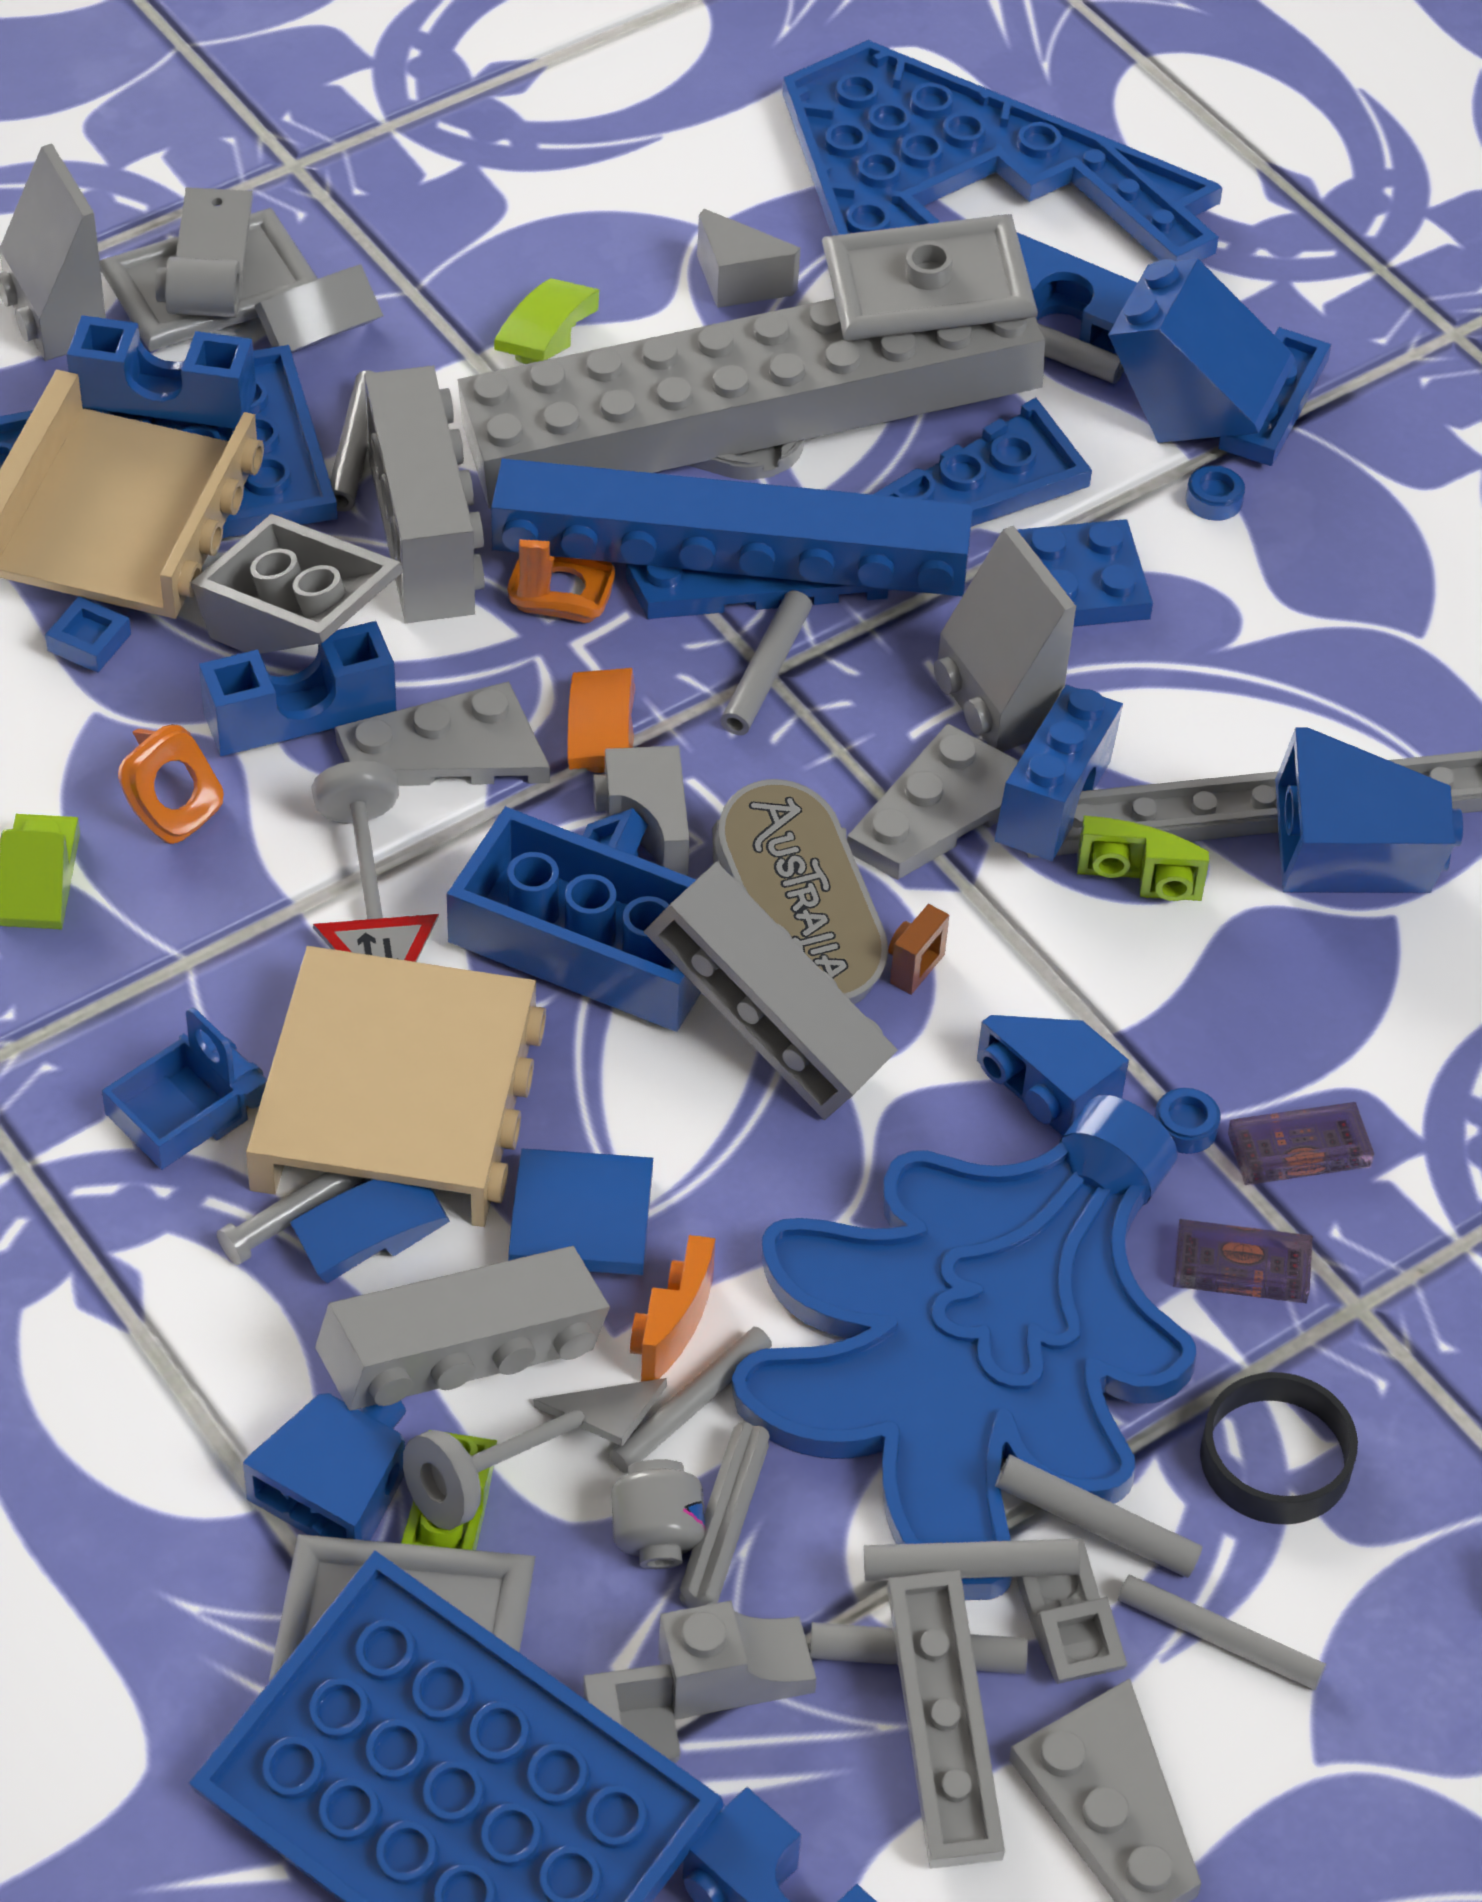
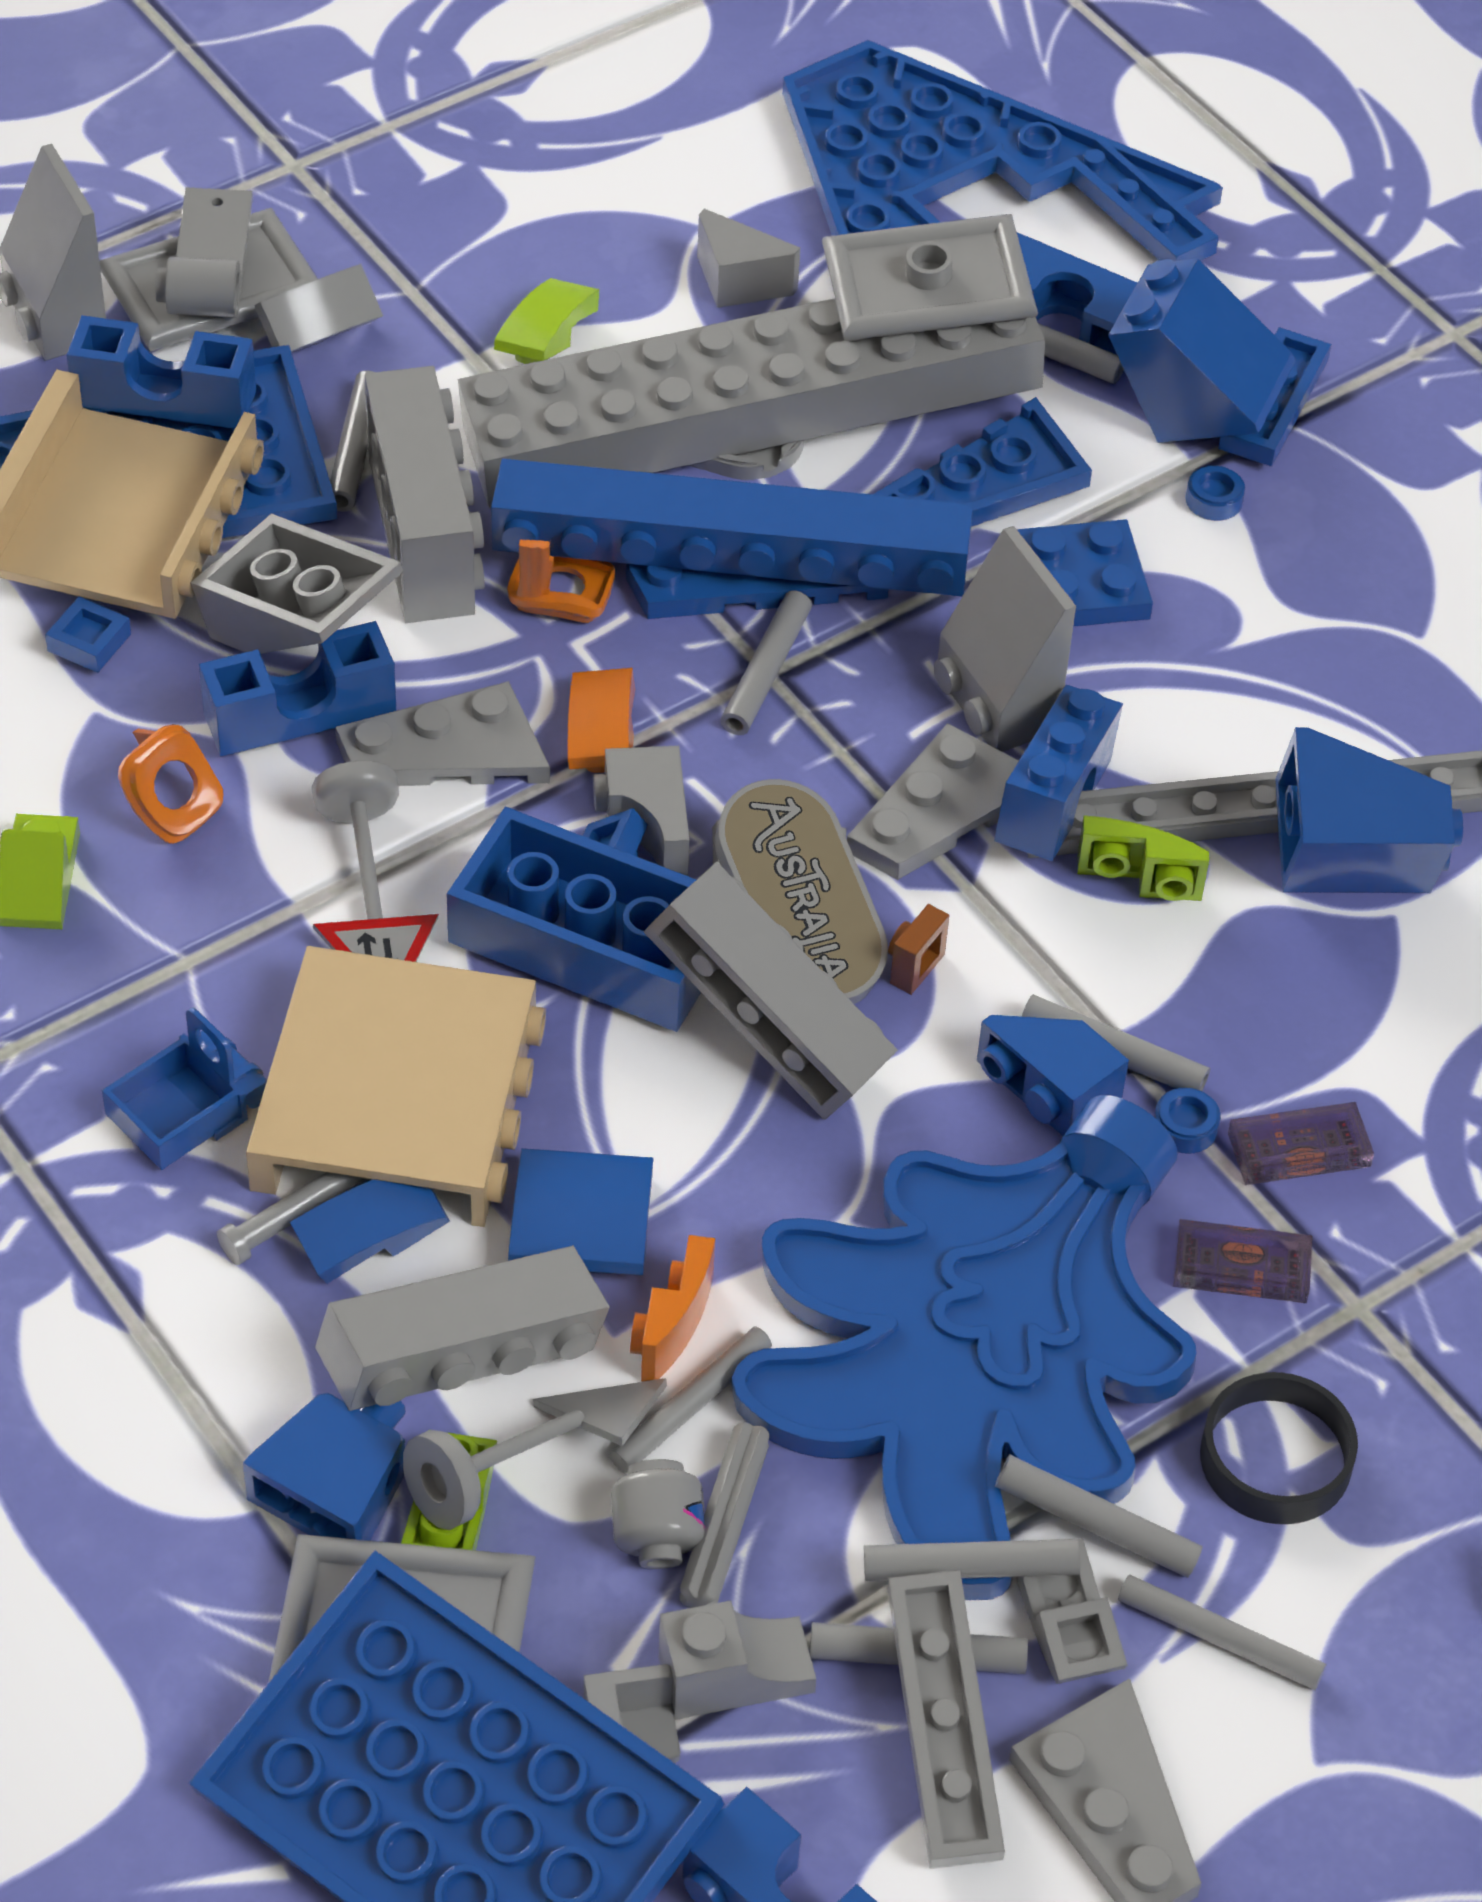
none -> light grey piece [1021,994,1210,1091]

